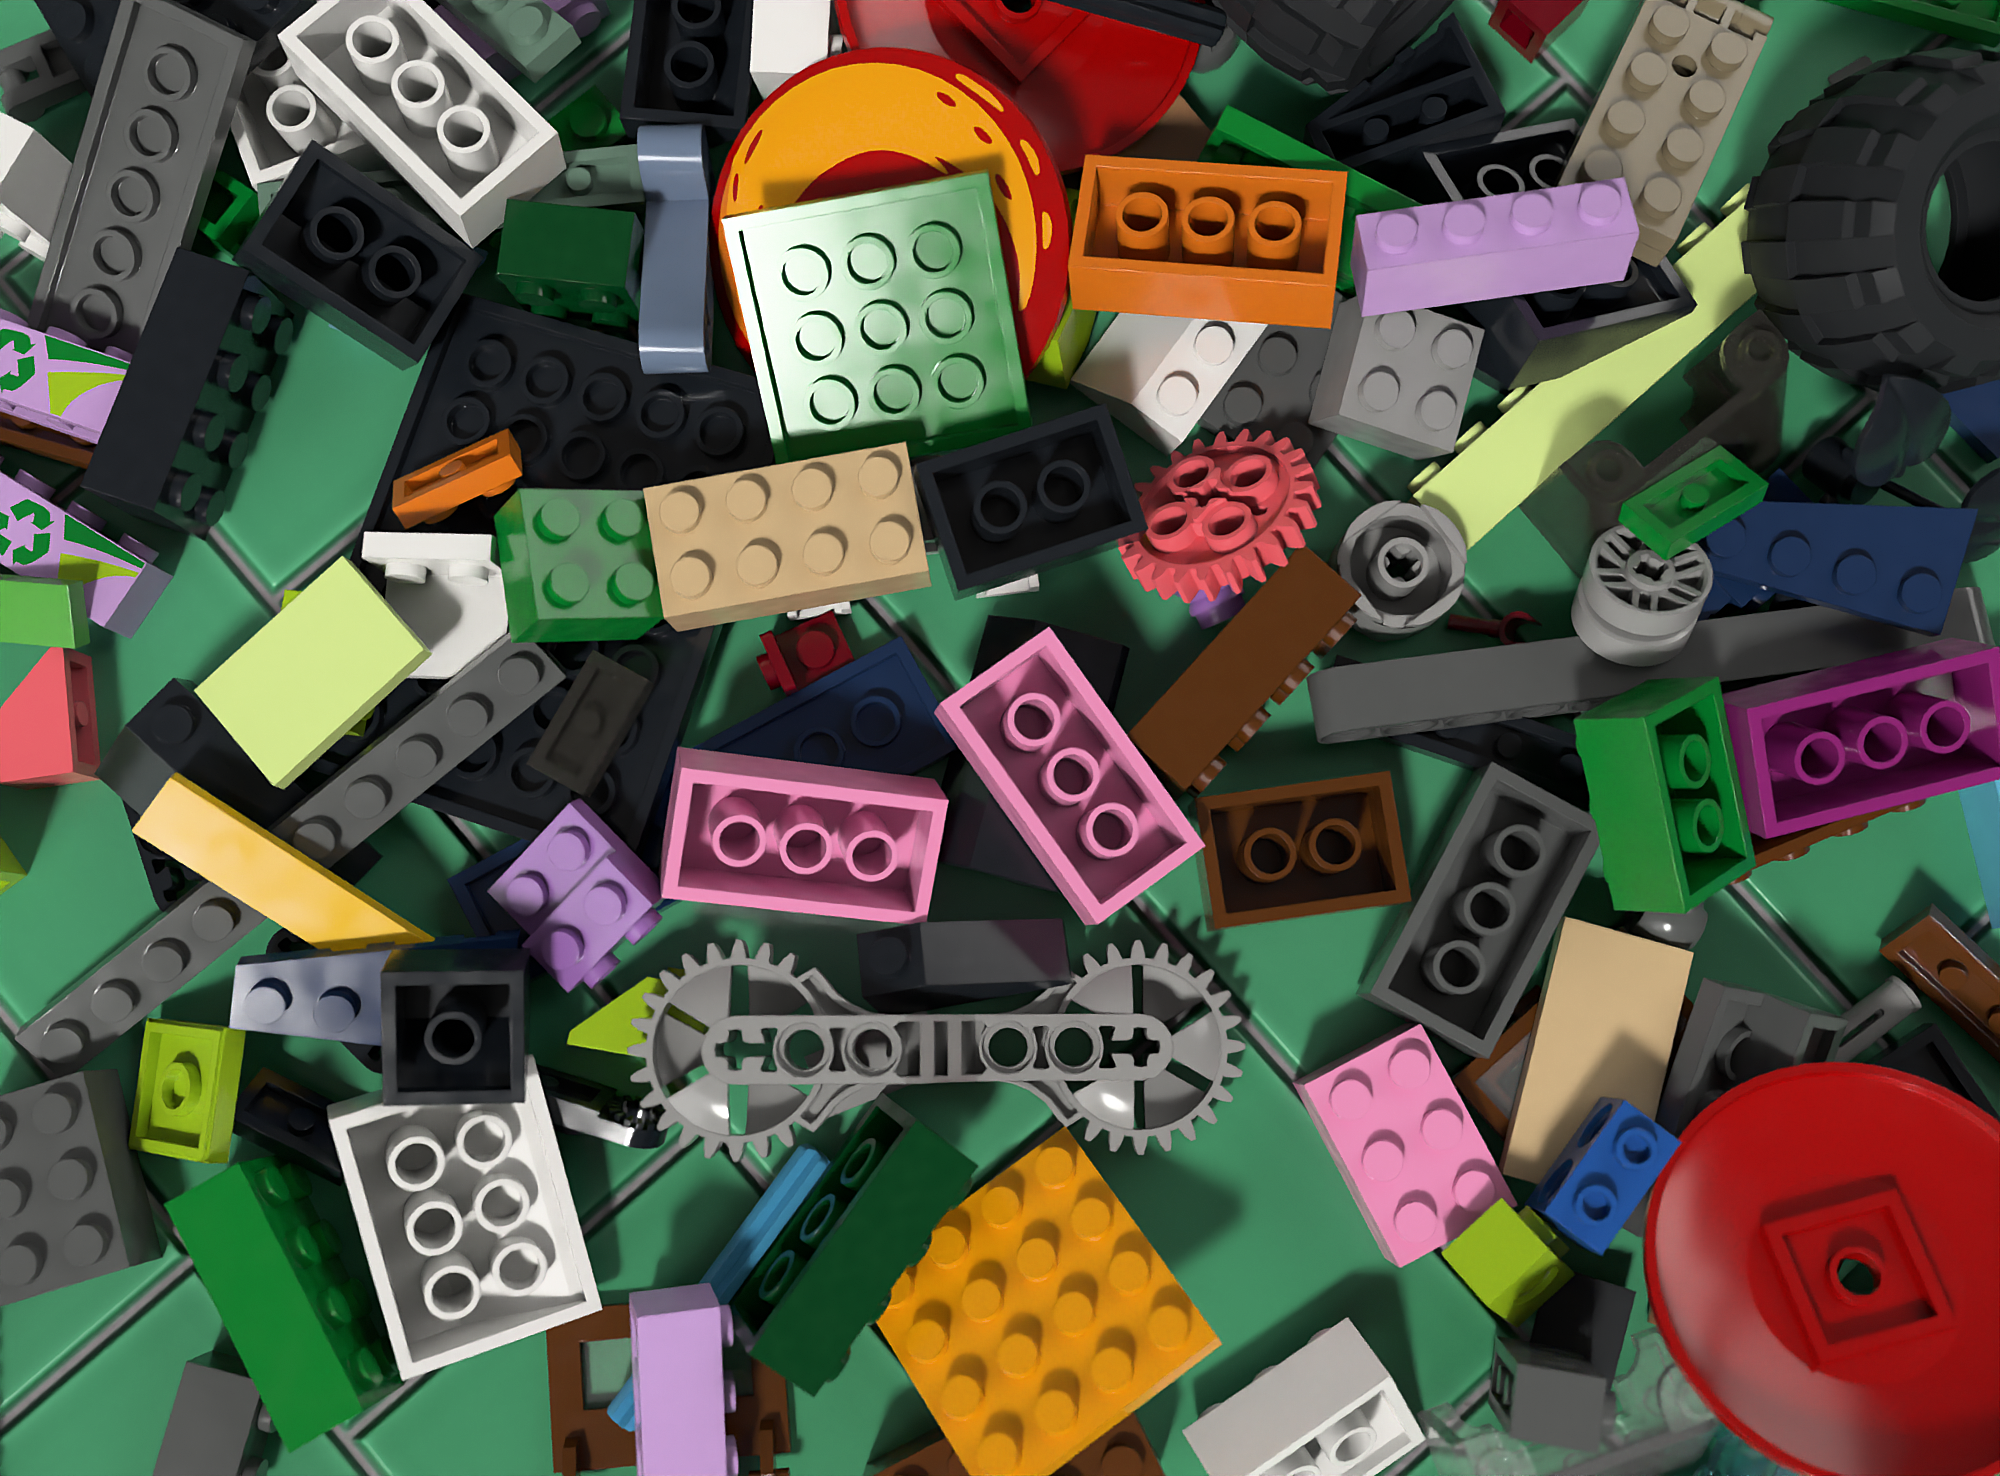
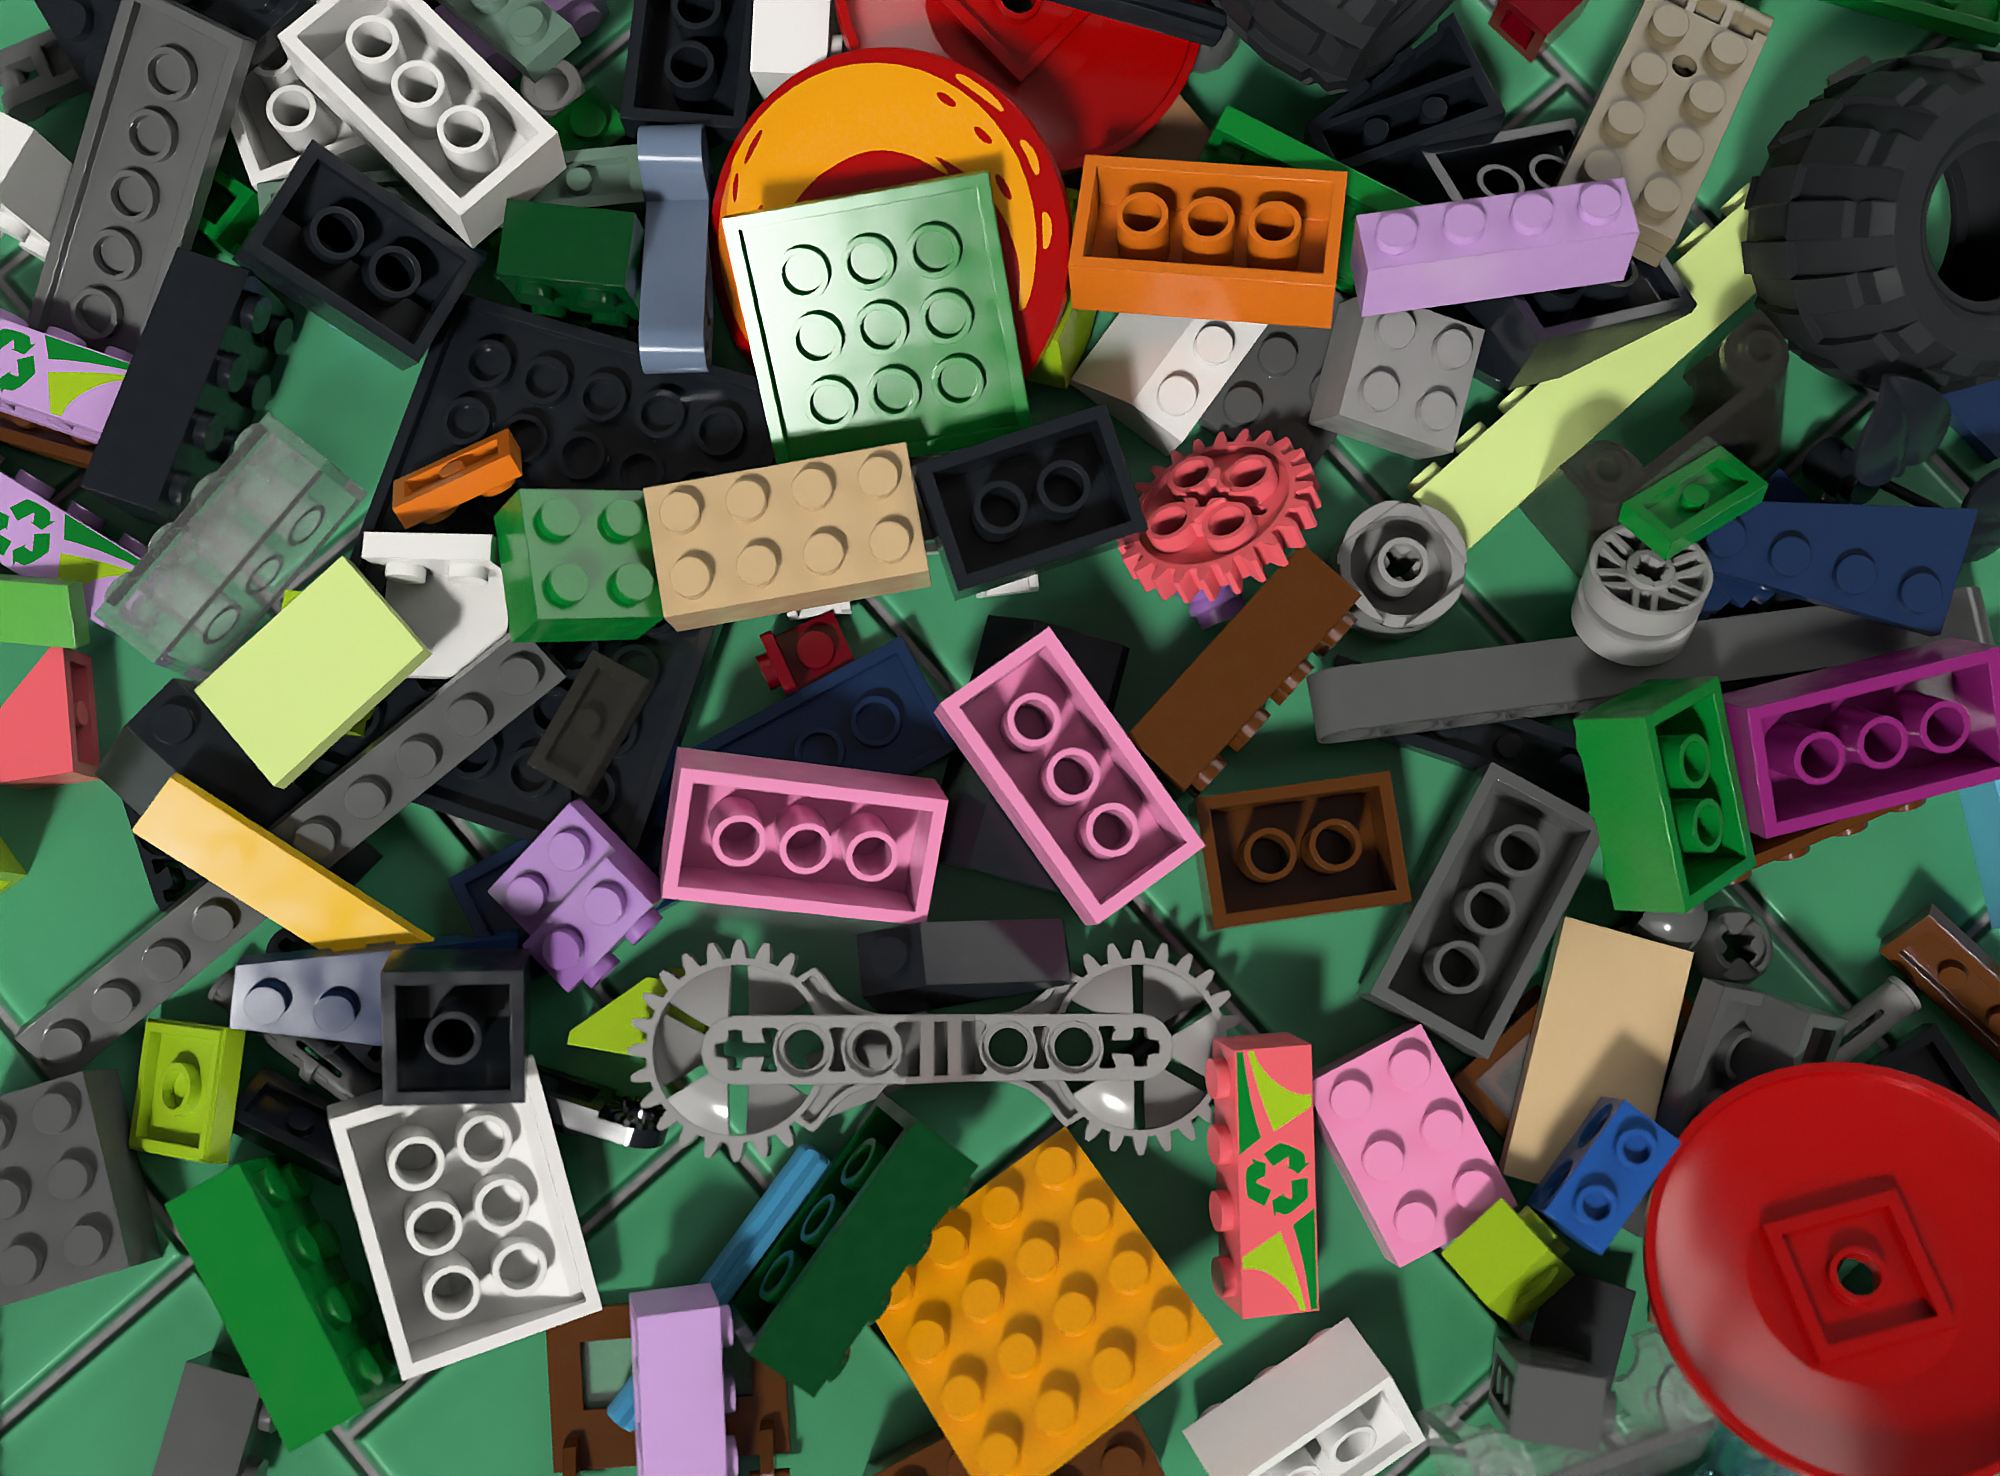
dark red hand [1448,611,1542,645] -> none
none -> clear brick [93,413,368,683]
none -> dark grey pin [208,967,383,1101]
none -> white tile [521,59,585,121]
none -> coral brick [1205,1032,1319,1319]
none -> dark grey piece [1689,905,1773,985]

